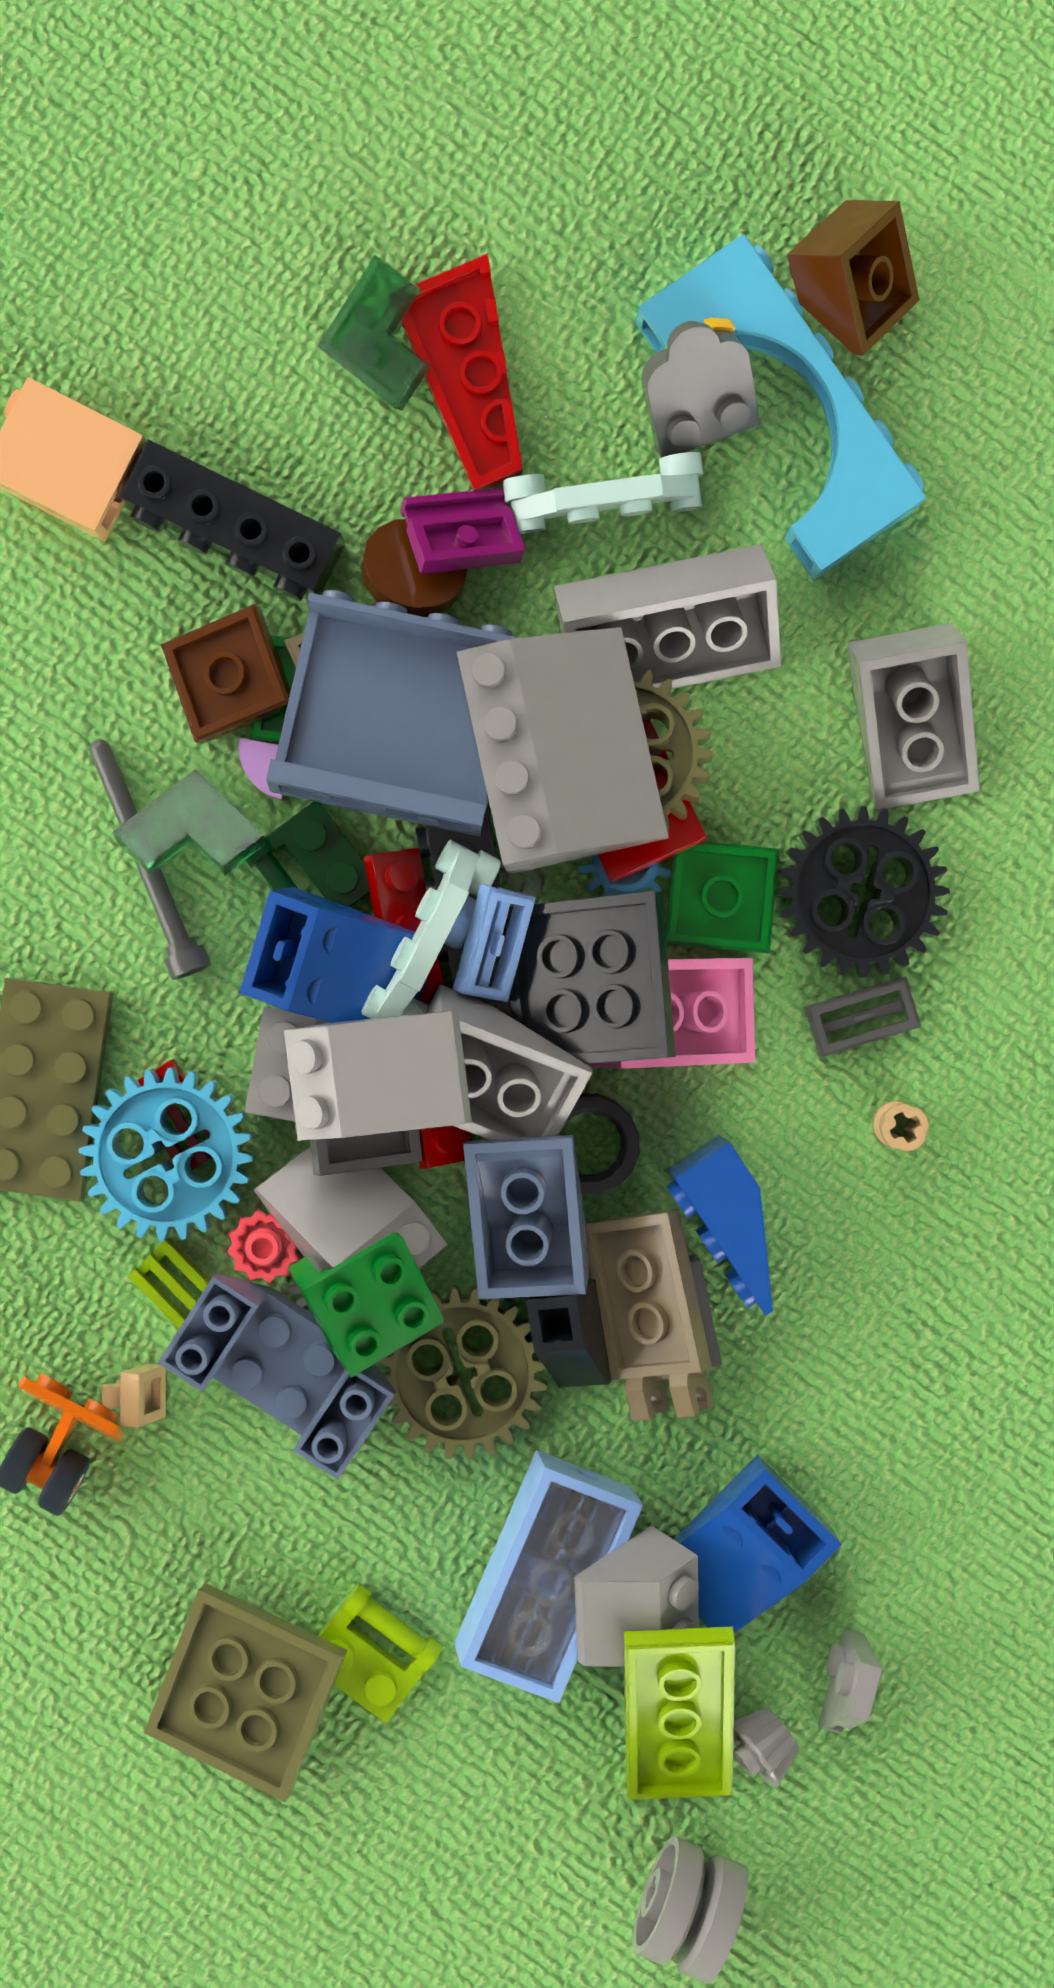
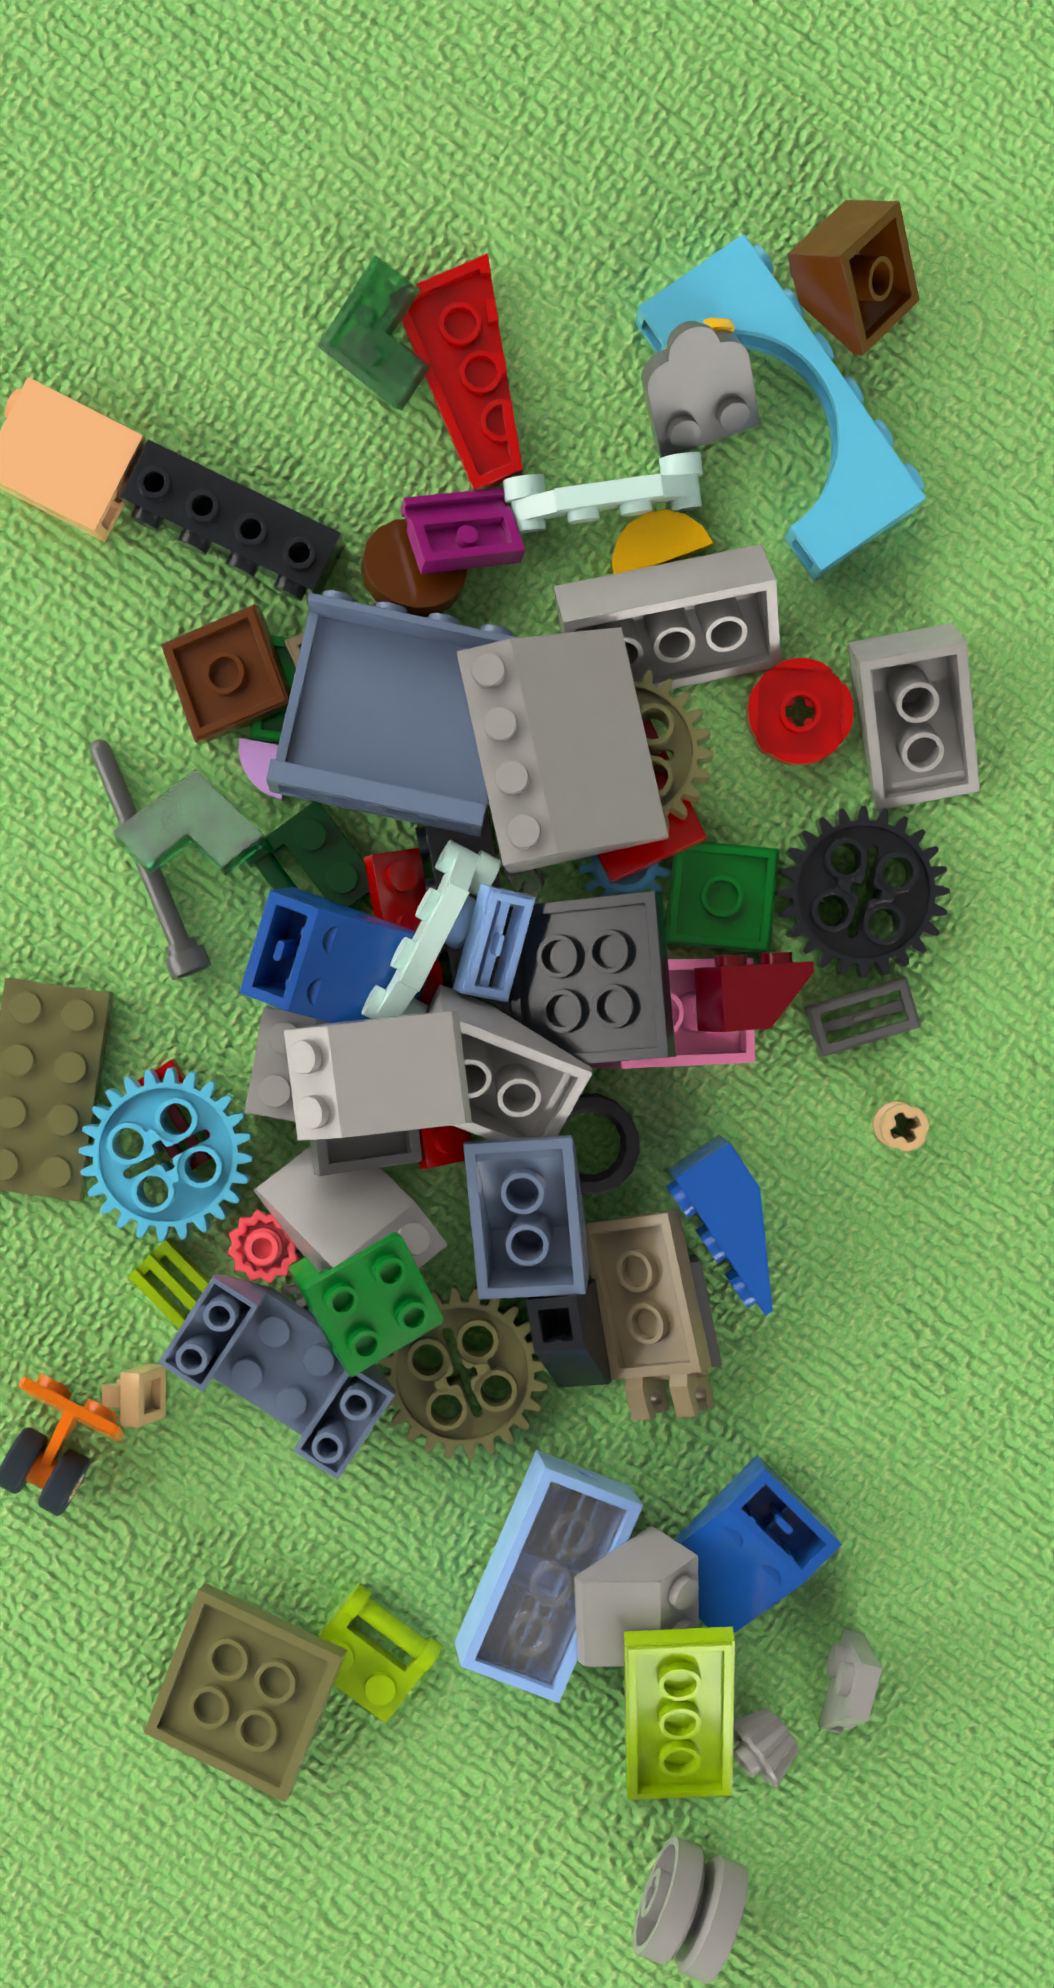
none -> yellow tile [611,509,714,574]
none -> dark red slope [694,952,814,1032]
none -> red plate [746,658,854,766]

